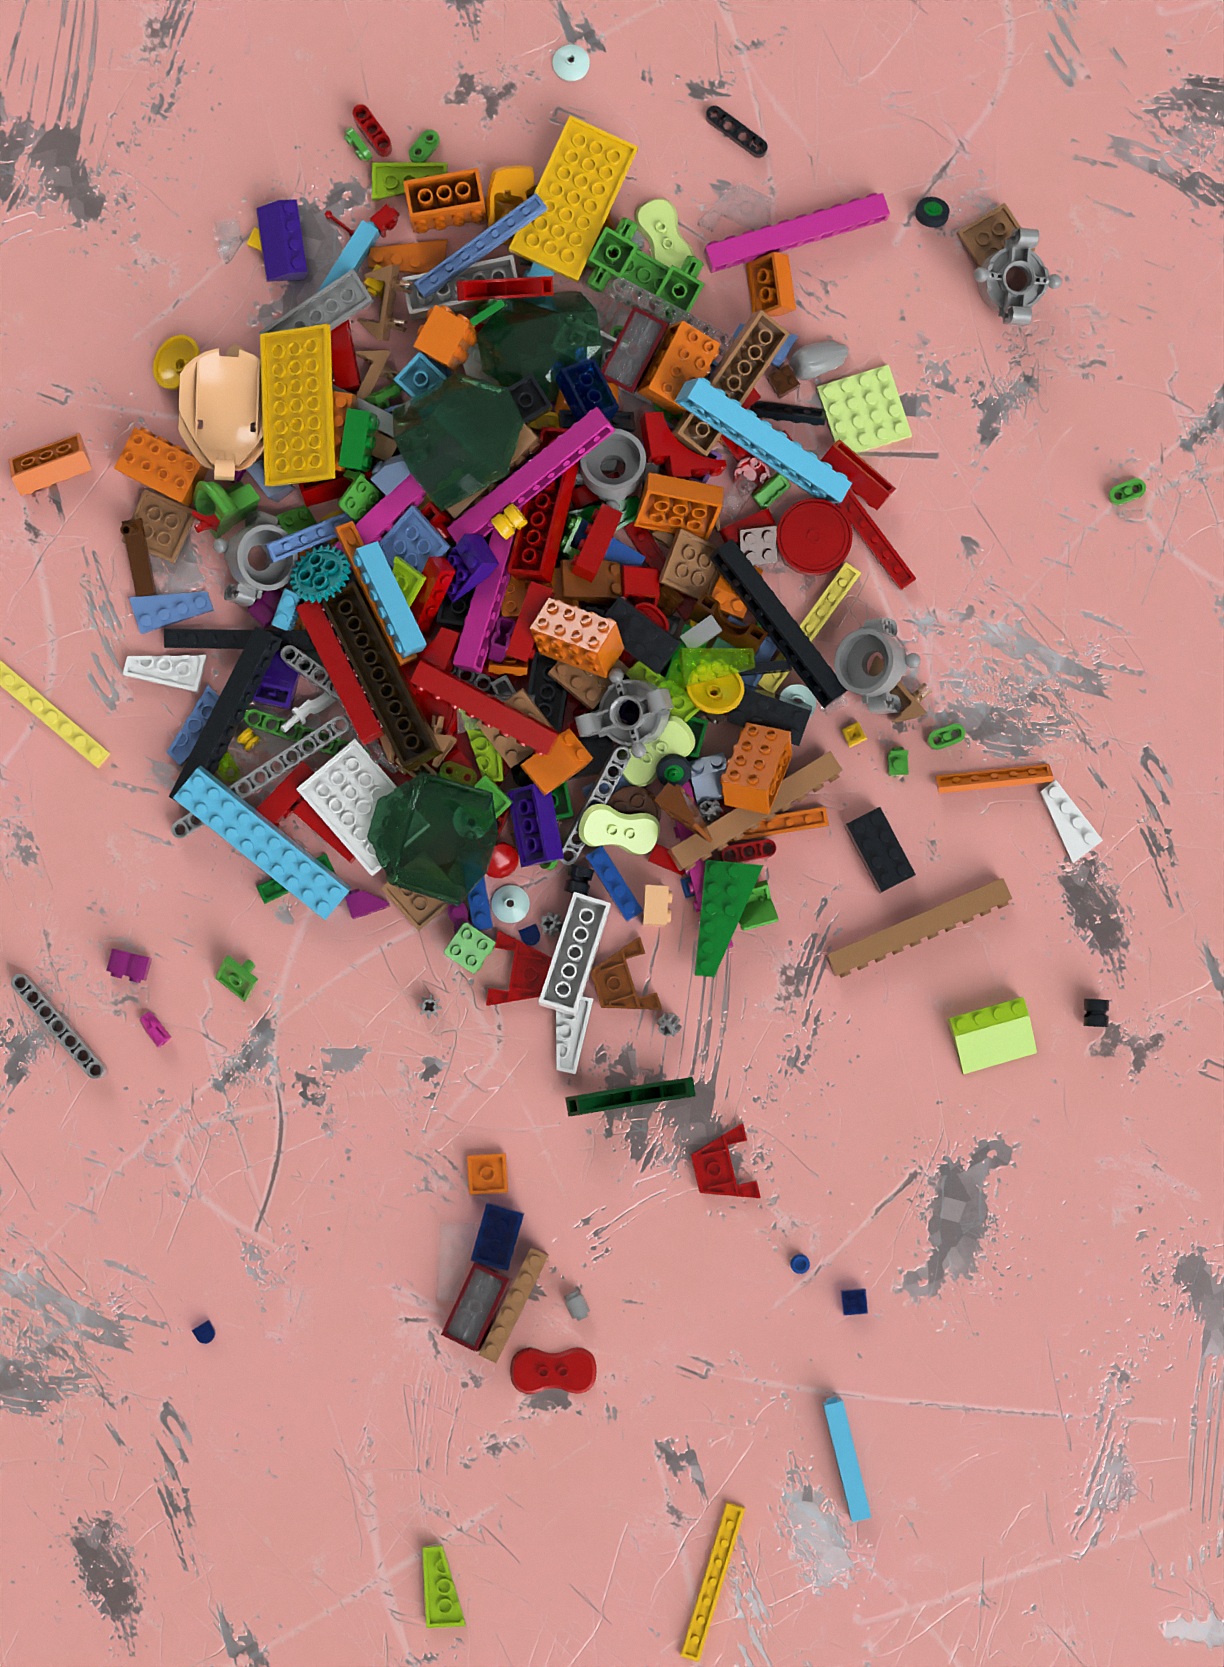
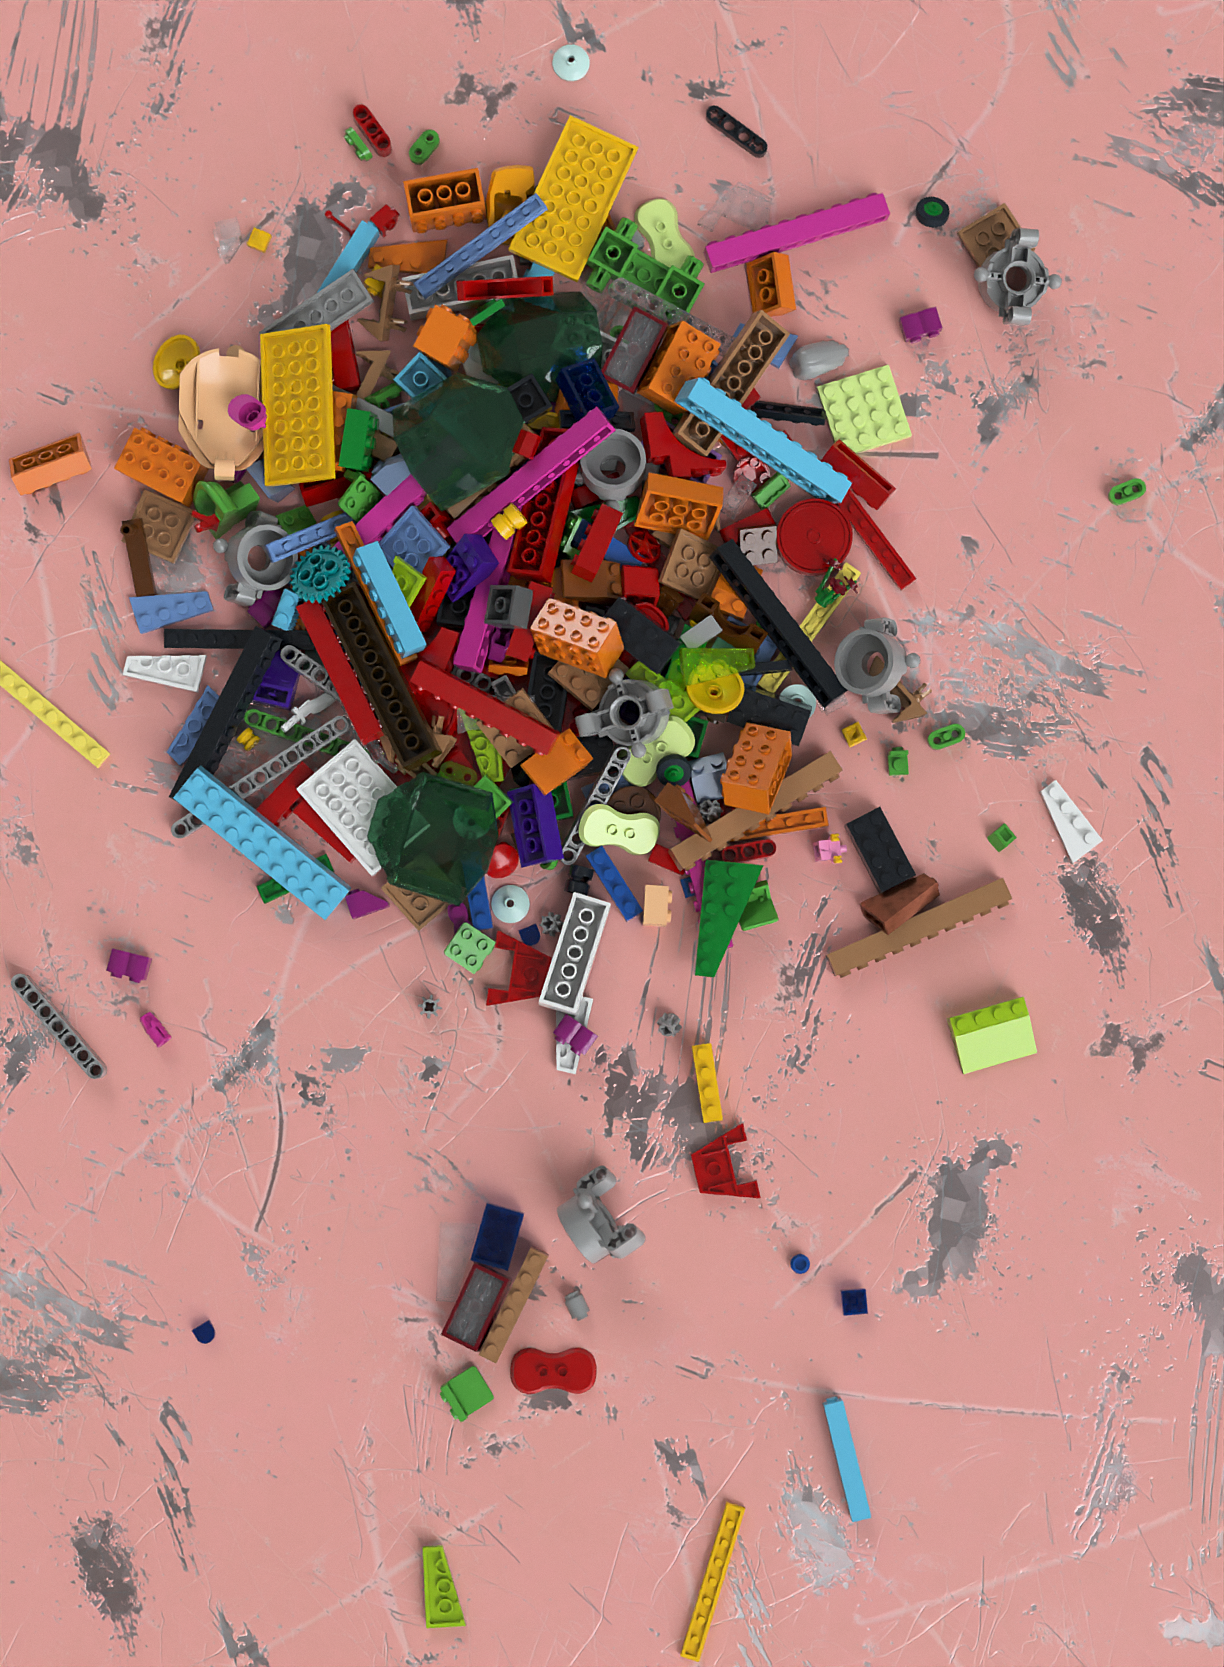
bright green tile [215,955,258,1002] -> none
clear neon green plate [217,750,240,782] -> none
dark purple slope [256,199,307,282] -> none
lime wing [372,162,448,201] -> none
orange plate [467,1153,508,1195] -> none
dark green arch [565,1077,696,1117] -> none
dark orange wing [590,937,662,1010] -> none
reddish brown piece [767,365,800,399] -> none
orange plate [935,764,1053,793] -> none
black wheel [1083,999,1109,1027] -> none
none -> dark pink piece [227,394,267,431]
none -> bright green bracket [439,1366,494,1422]
none -> dark grey brick [484,585,533,629]
none -> red piece [512,429,541,460]
none -> magenta brick [553,1014,598,1056]
none -> light grey piece [557,1166,646,1264]
none -> red wheel [627,531,661,563]
none -> yellow brick [691,1043,723,1123]
none -> bright pink piece [813,833,847,864]
none -> plant [814,558,858,608]
none -> copper slope [860,873,940,935]
none -> magenta brick [899,307,943,344]
none -> bright green slope [987,823,1017,852]

